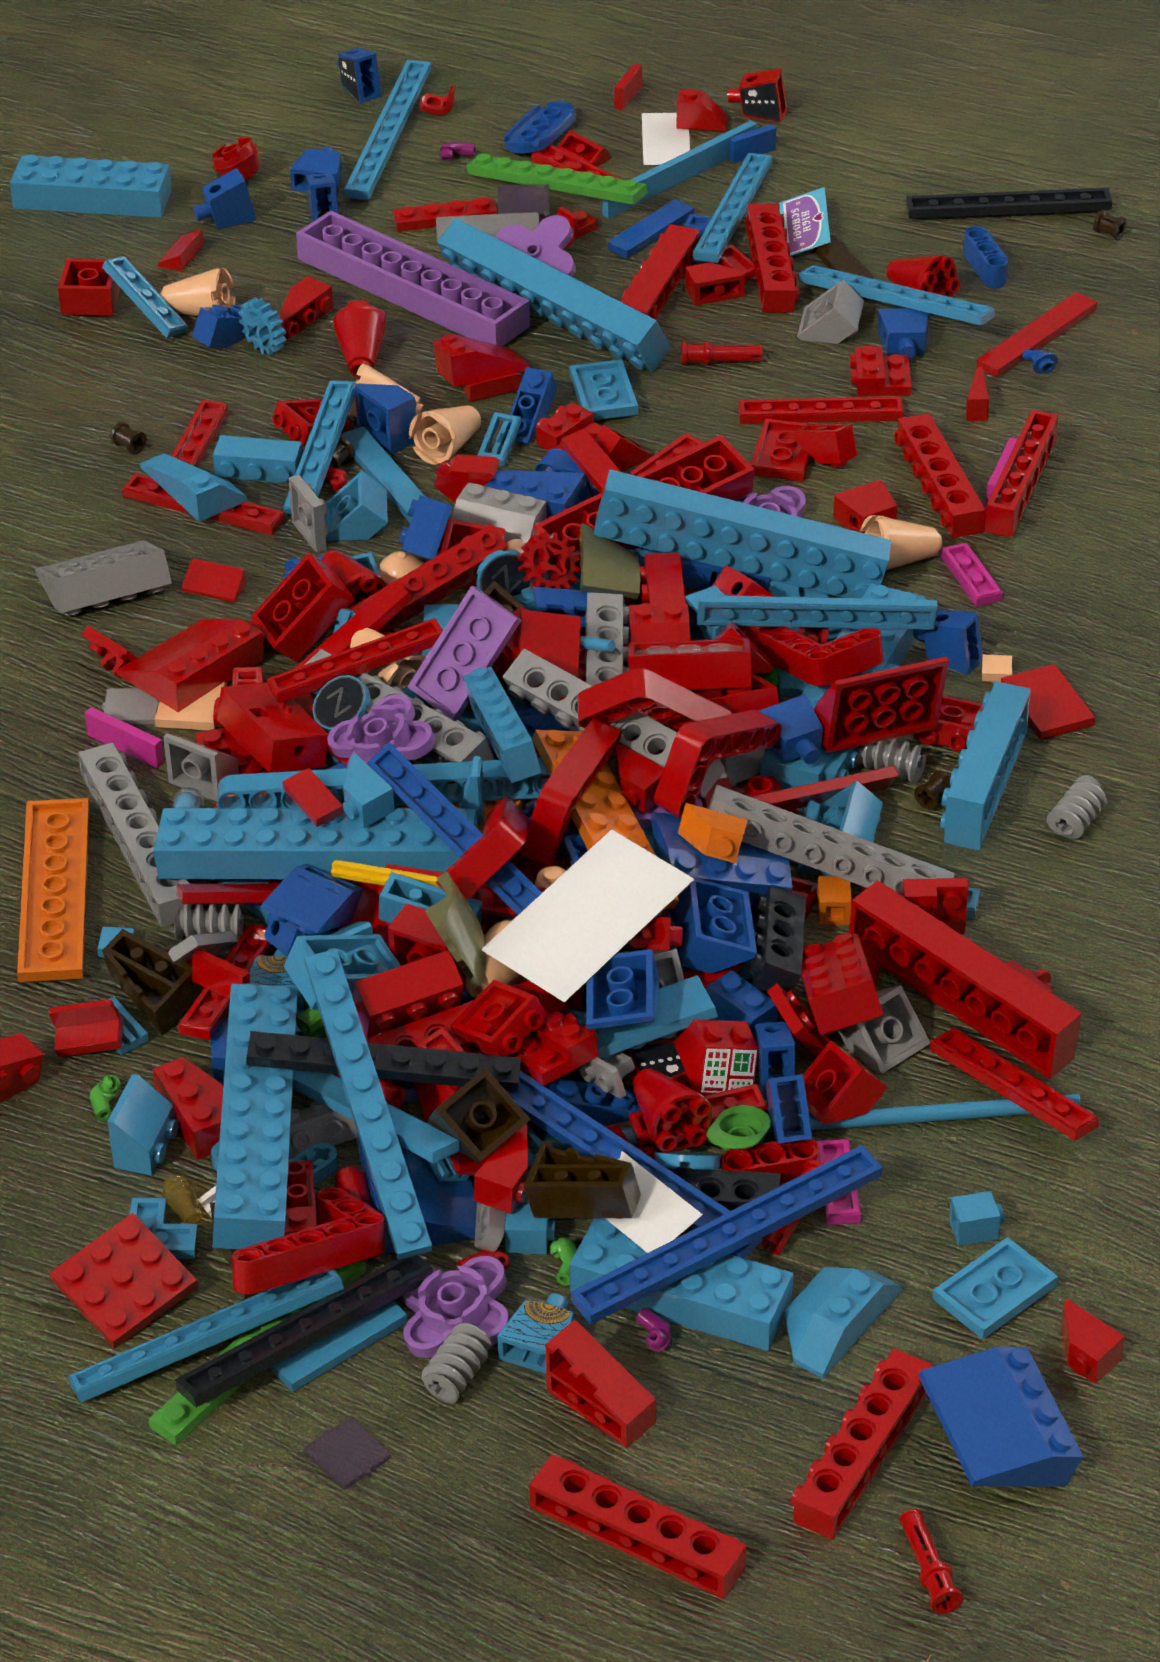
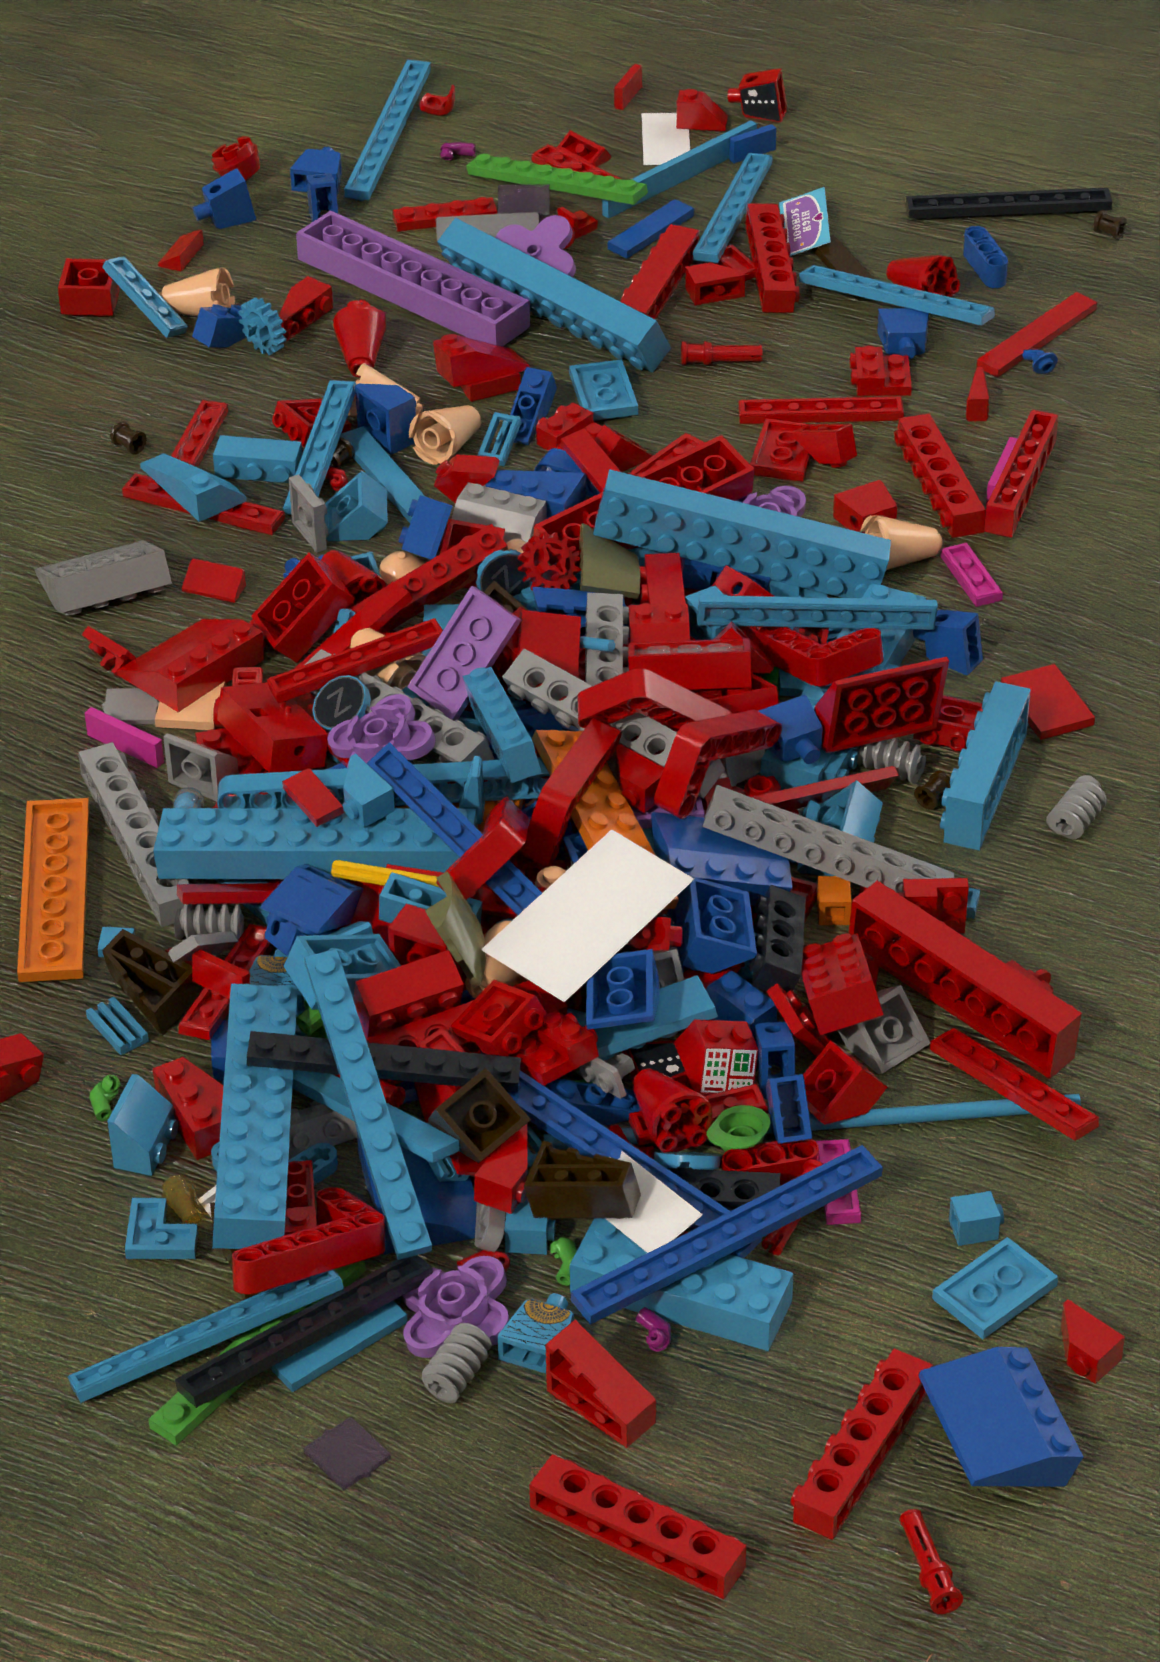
dark azure brick [10,155,172,218] -> none
red panel [49,999,123,1057] -> none
red plate [49,1213,198,1349] -> none
red cone [334,1166,373,1208] -> none
blue torso [337,48,382,103] -> none
blue tile [504,101,576,153] -> none
orange slope [678,803,747,864] -> none
blue tile [684,214,712,238] -> none
dark azure wedge [784,1267,902,1379] -> none
light grey slope [797,280,864,344] -> none
light nougat tile [982,654,1012,682] -> none

